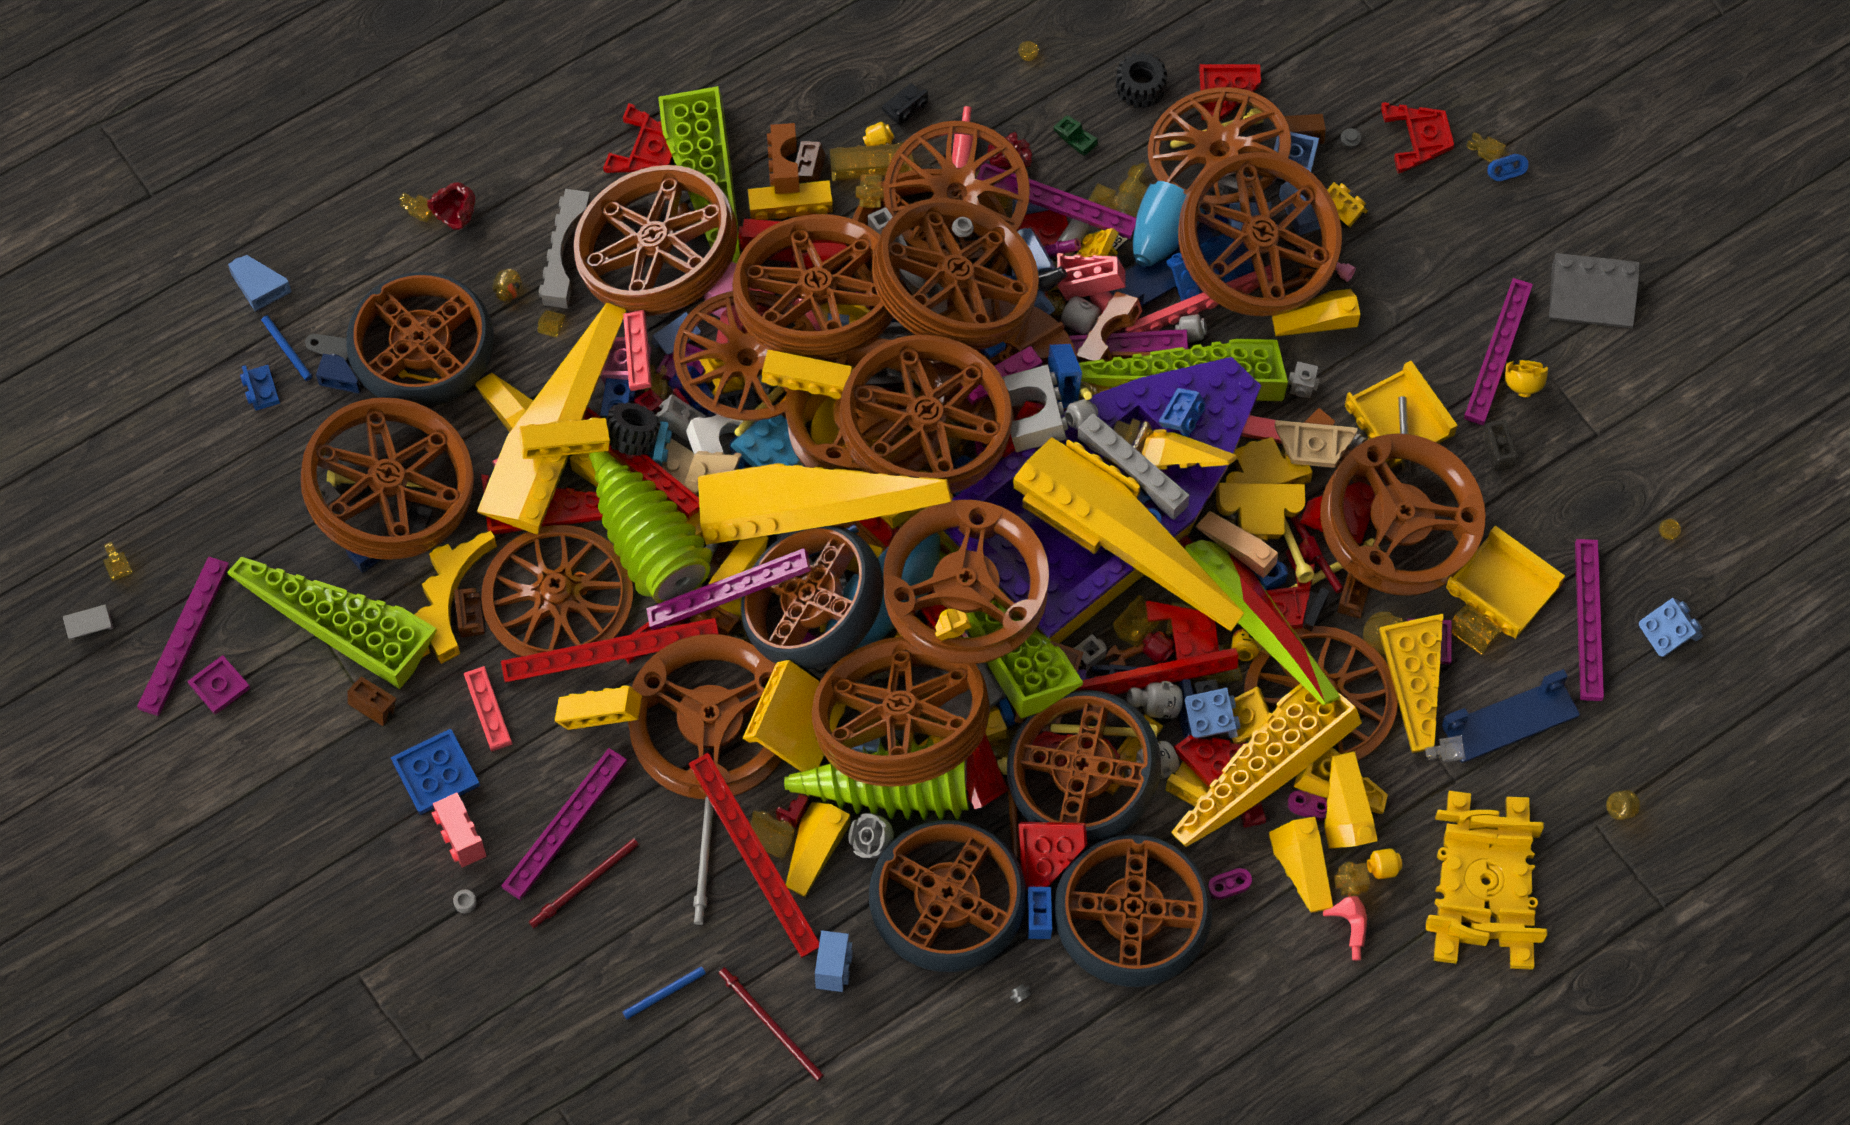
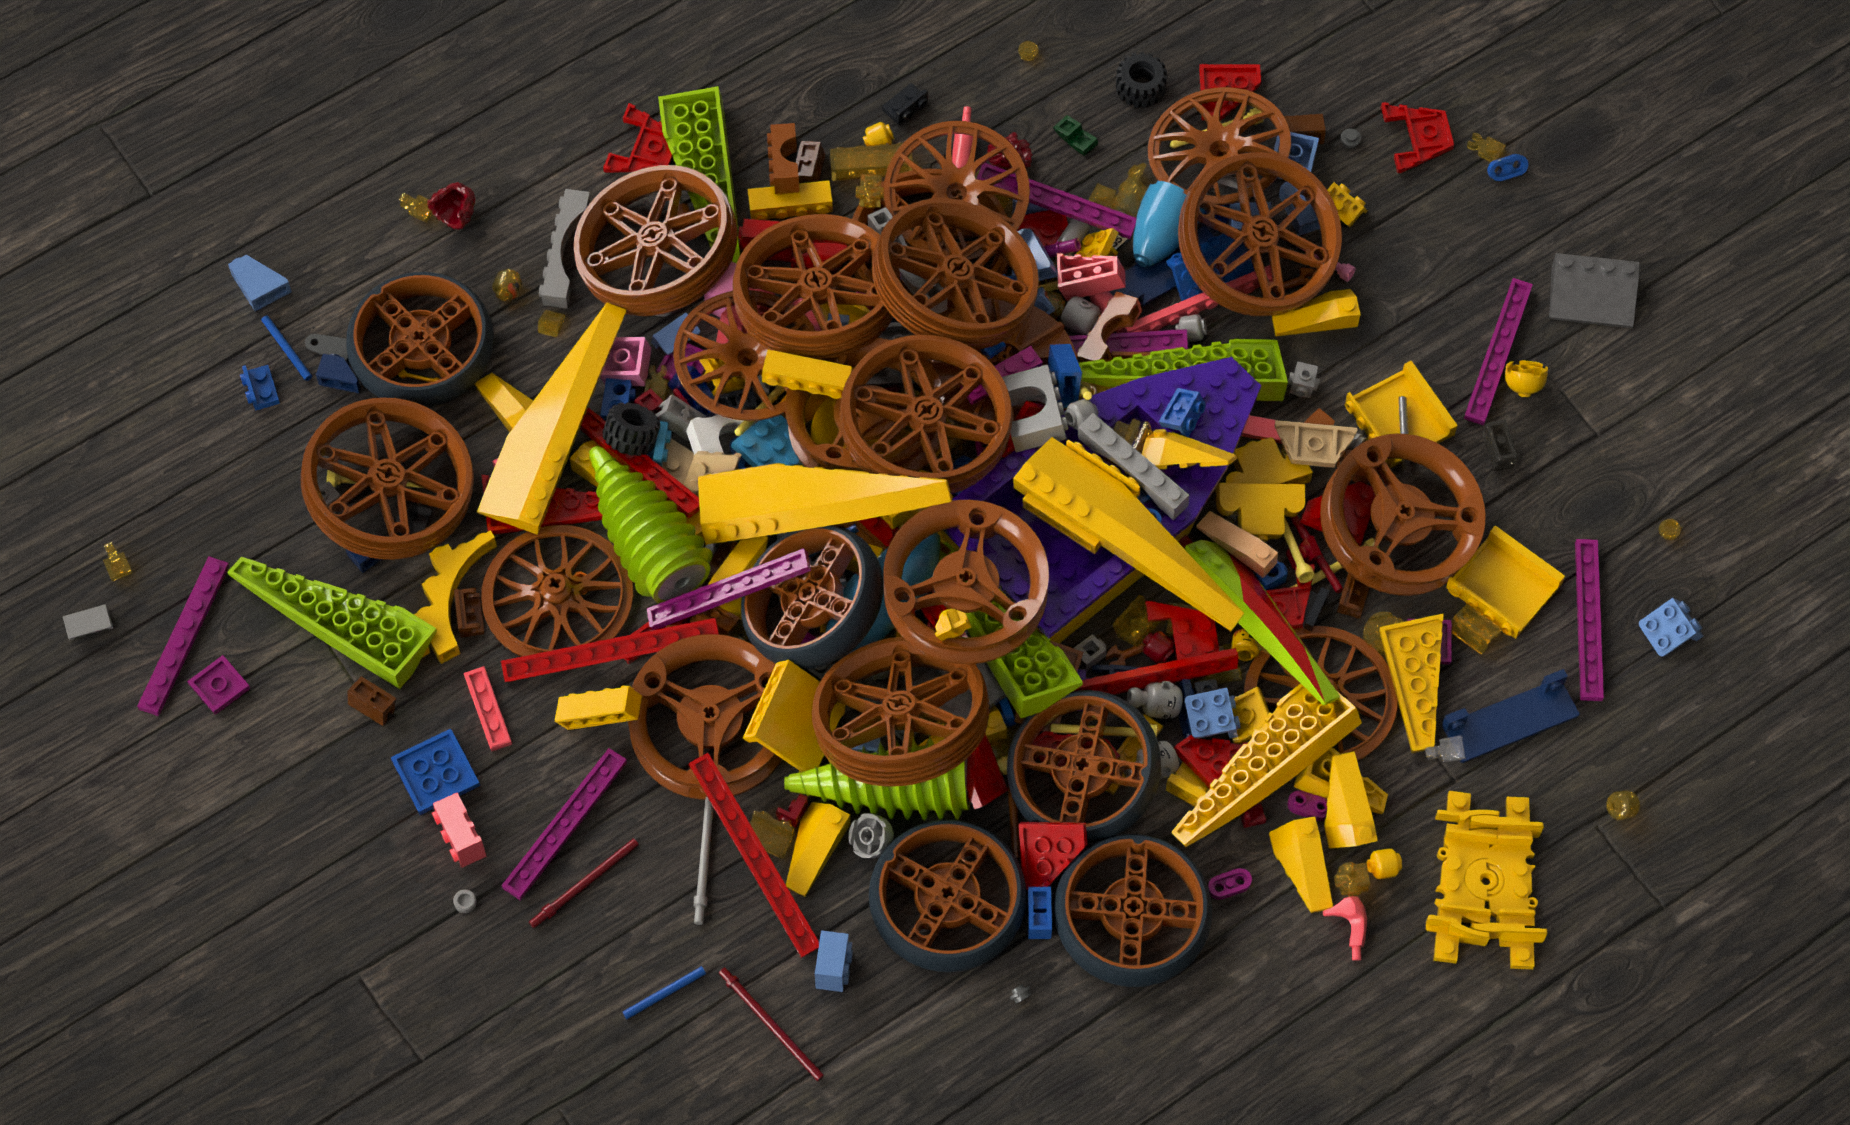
yellow brick [519,418,610,459] -> none
coral tile [623,310,652,391] -> none
light grey plate [952,217,973,237] -> none
black cone [1038,266,1068,292] -> none

